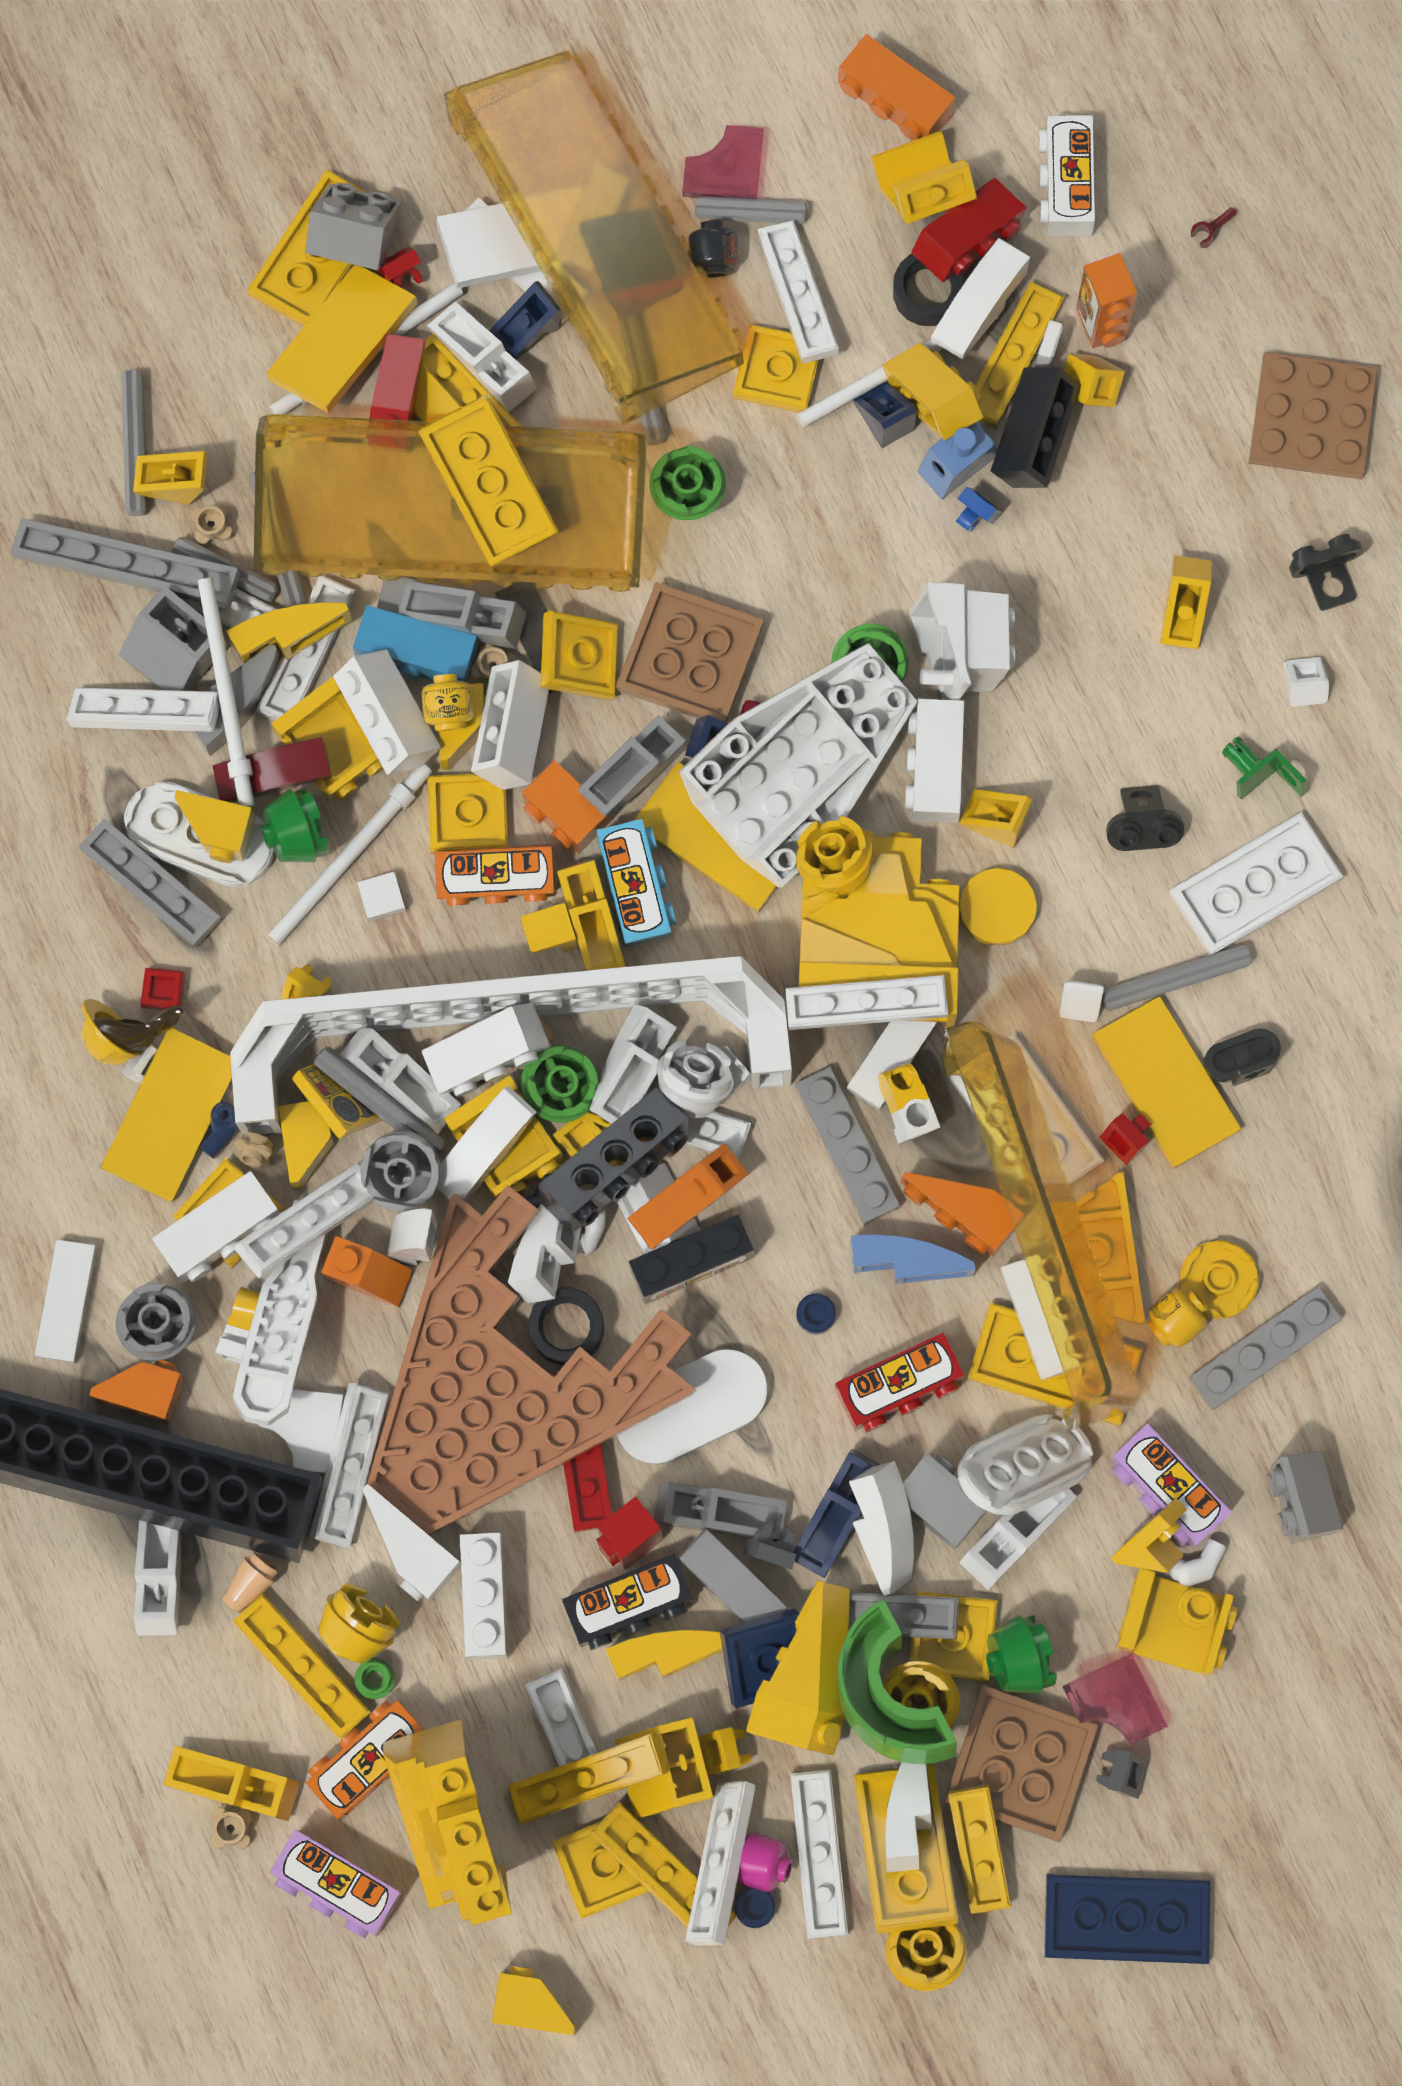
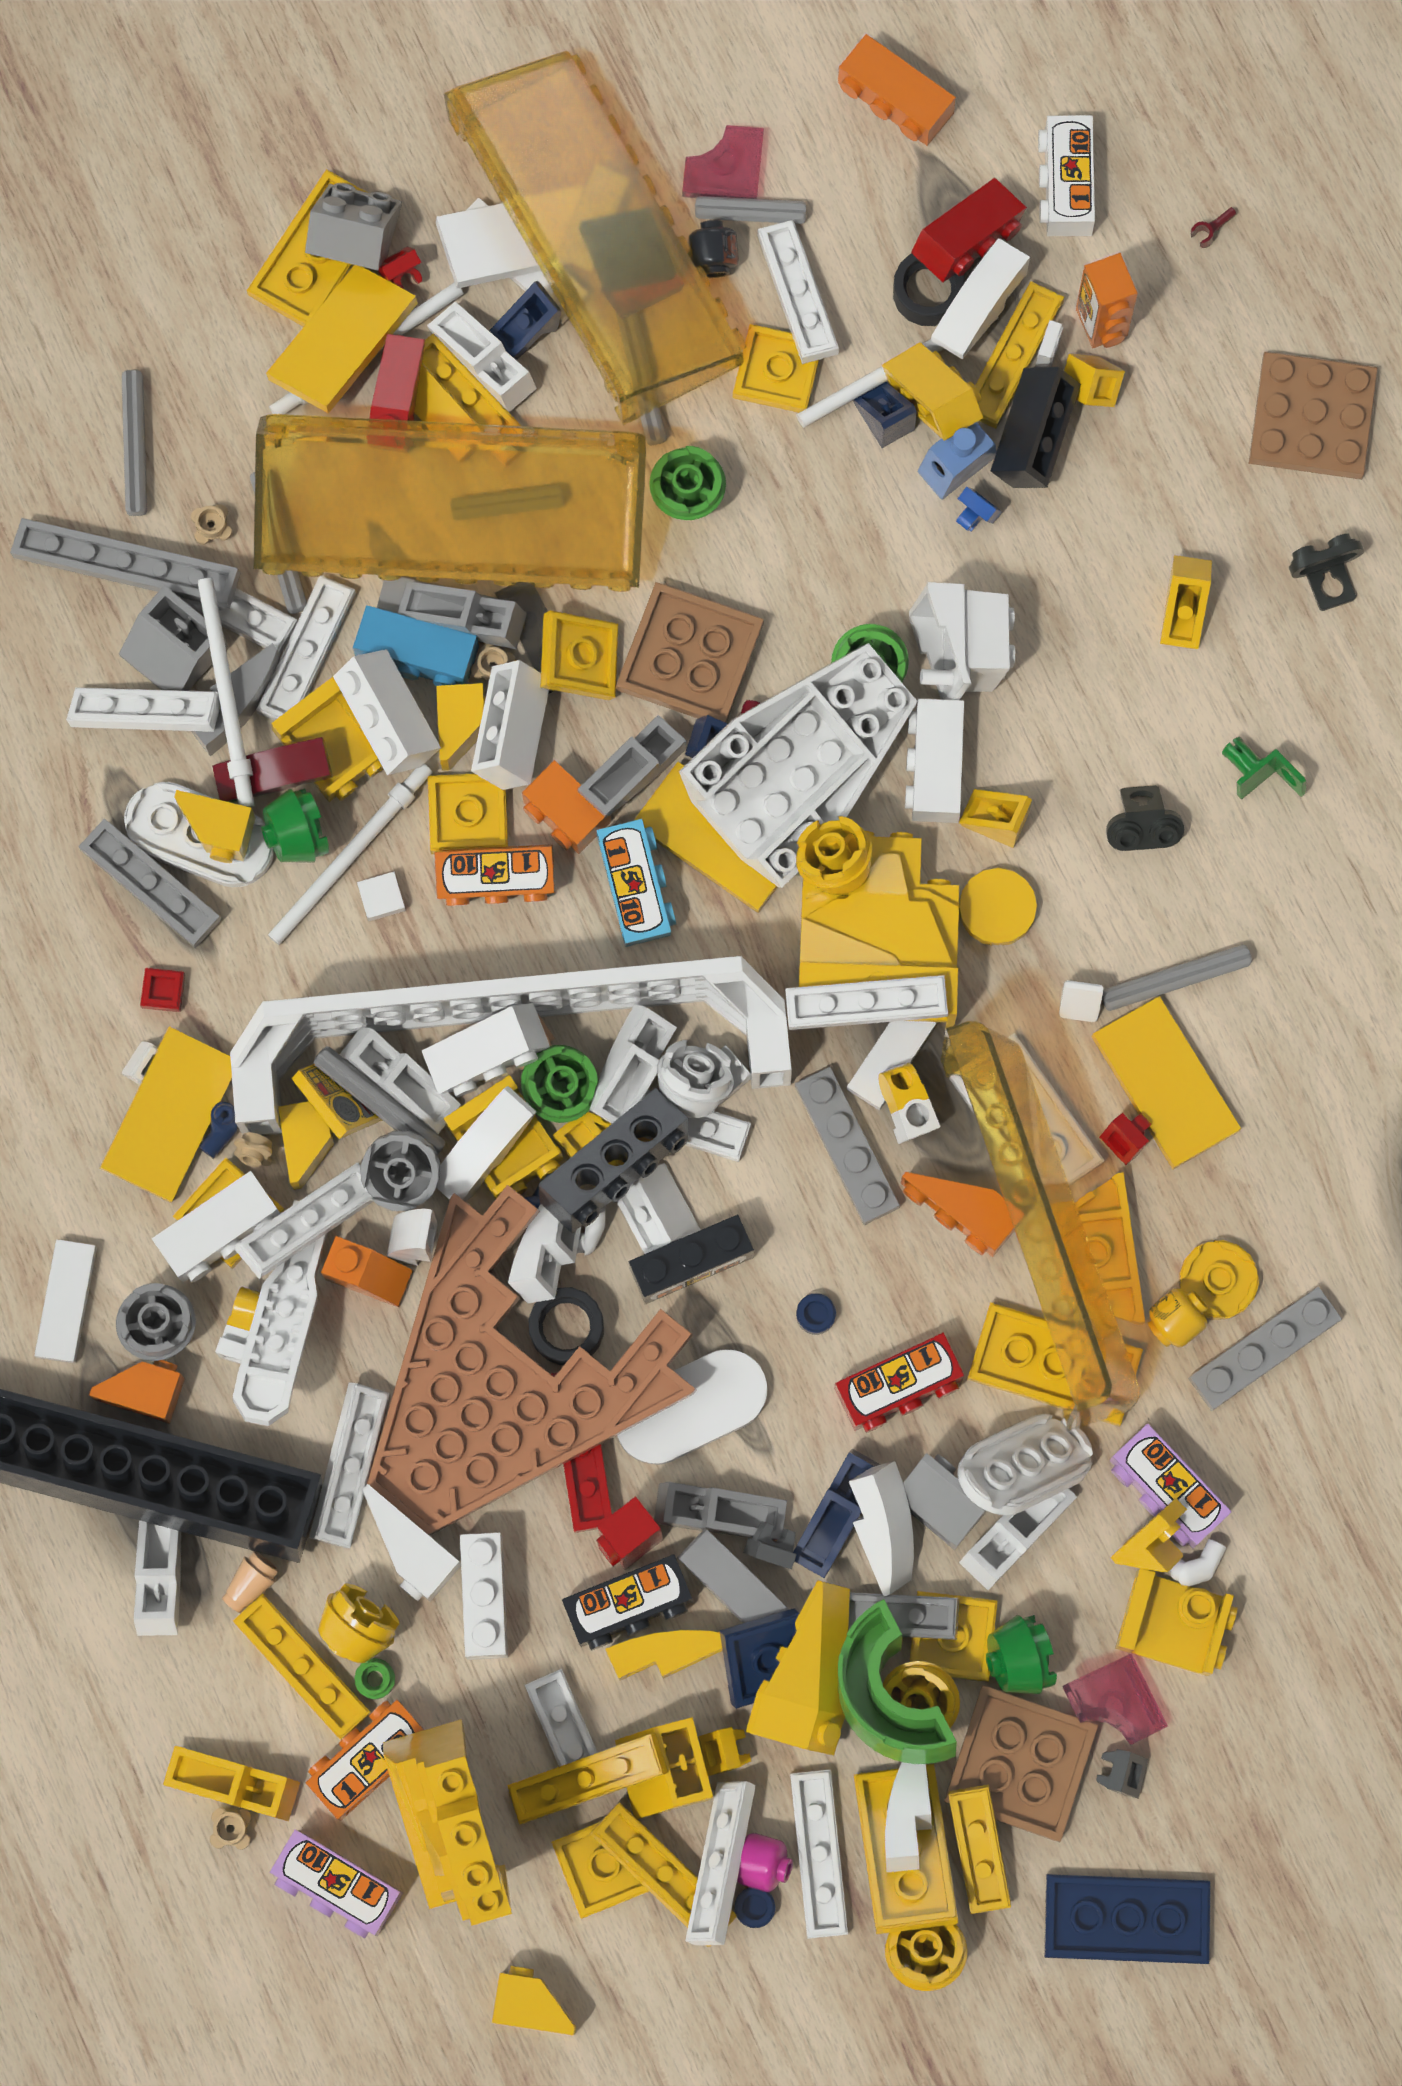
piece [81,999,184,1065] -> none
yellow slope [133,451,208,505] -> none
light grey axle [172,537,278,604] -> none
yellow slope [226,602,352,664] -> none
white tile [259,1389,344,1474] -> none
yellow tile [280,964,333,1000] -> none
yellow tile [418,394,559,567] -> none
yellow head [421,674,474,731] -> none
yellow panel [520,903,577,954] -> none
yellow slope [555,859,626,971] -> none
orange slope [627,1143,749,1250] -> none
medium blue slope [850,1234,975,1284] -> none
yellow panel [871,131,977,224] -> none
white tile [1000,1254,1079,1381] -> none
white tile [1169,812,1343,955] -> none
pearl dark grey bracket [1204,1029,1281,1087] -> none
light grey slope [1266,1451,1343,1544] -> none
white slope [1283,657,1329,707] -> none

